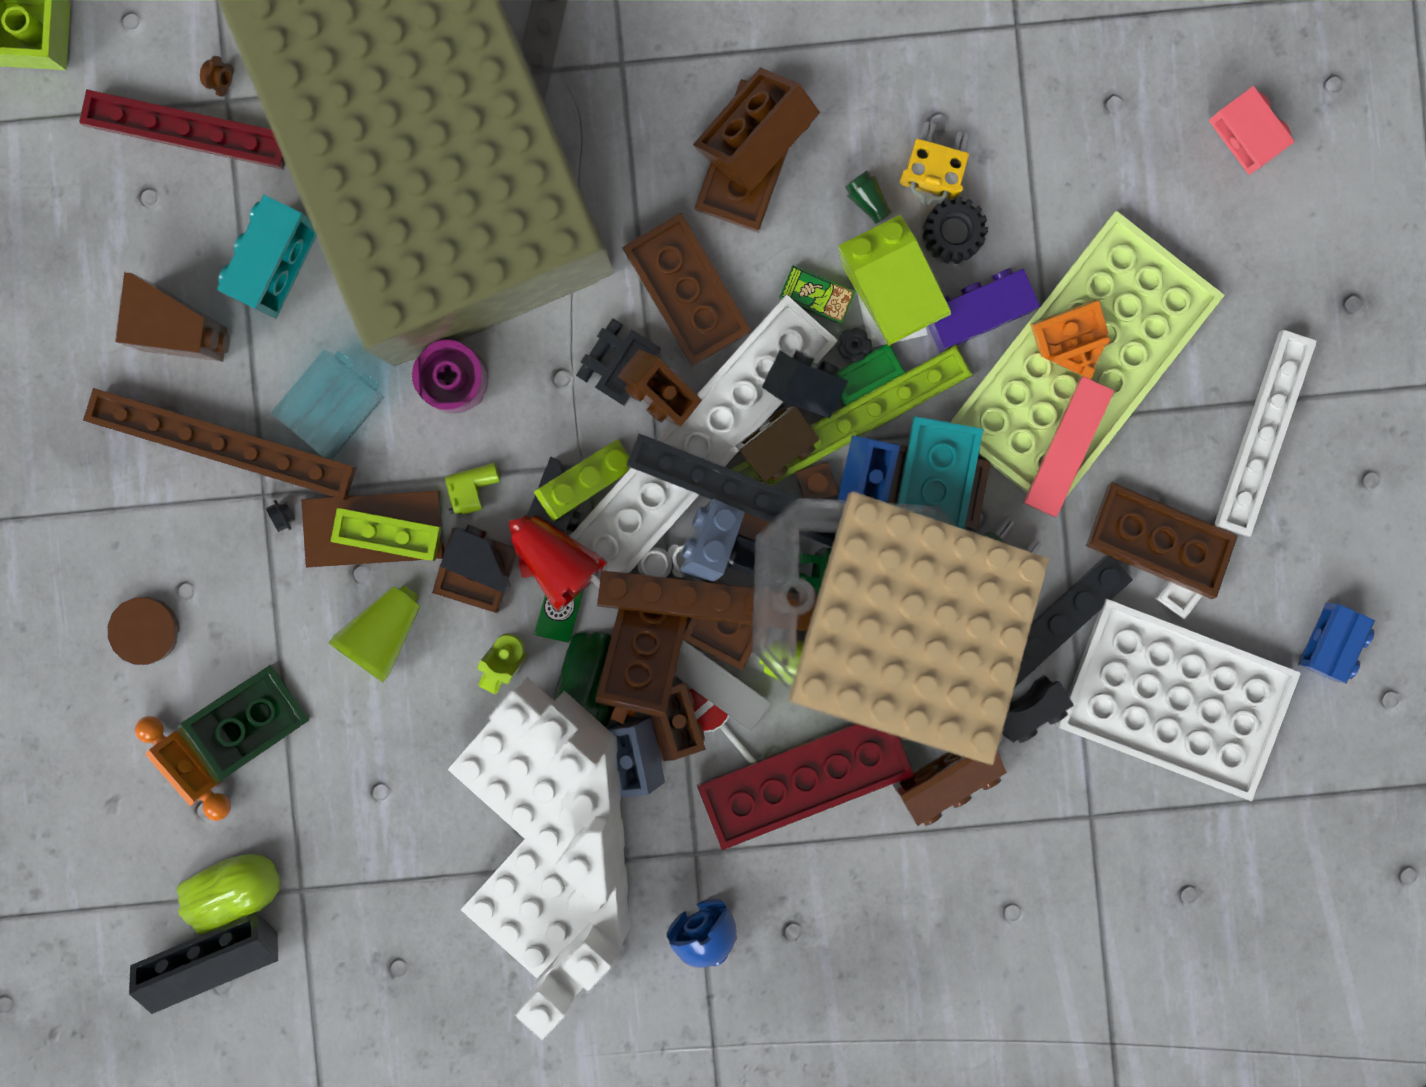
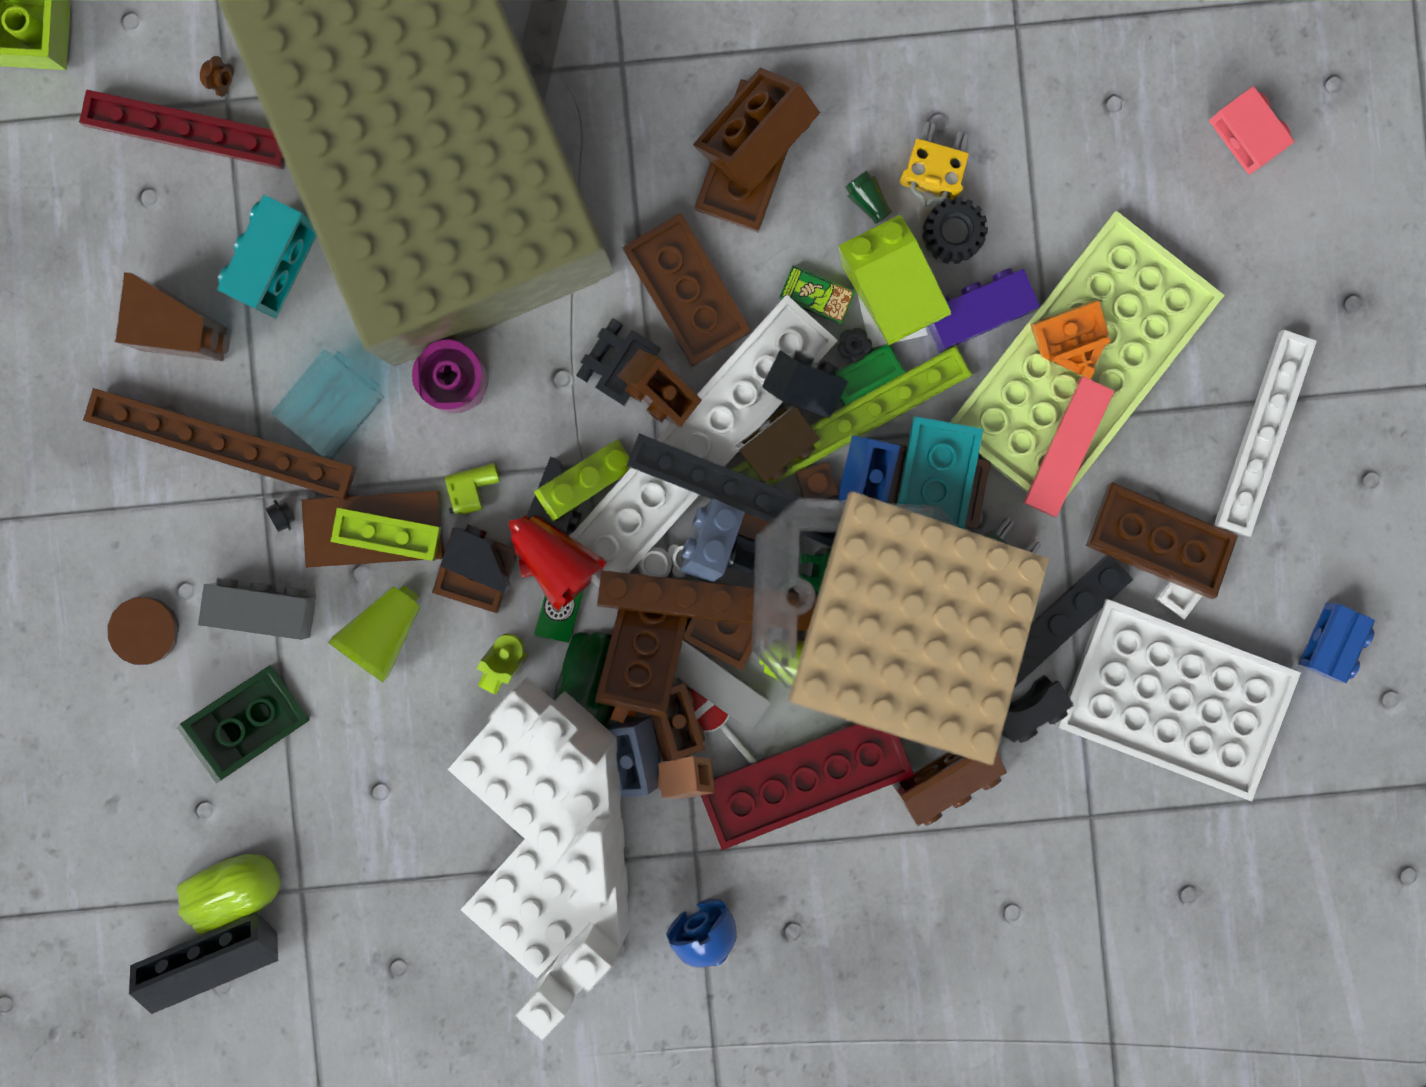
orange plate [135,716,231,821] -> none
none -> dark grey brick [198,578,316,640]
none -> nougat brick [658,756,715,799]

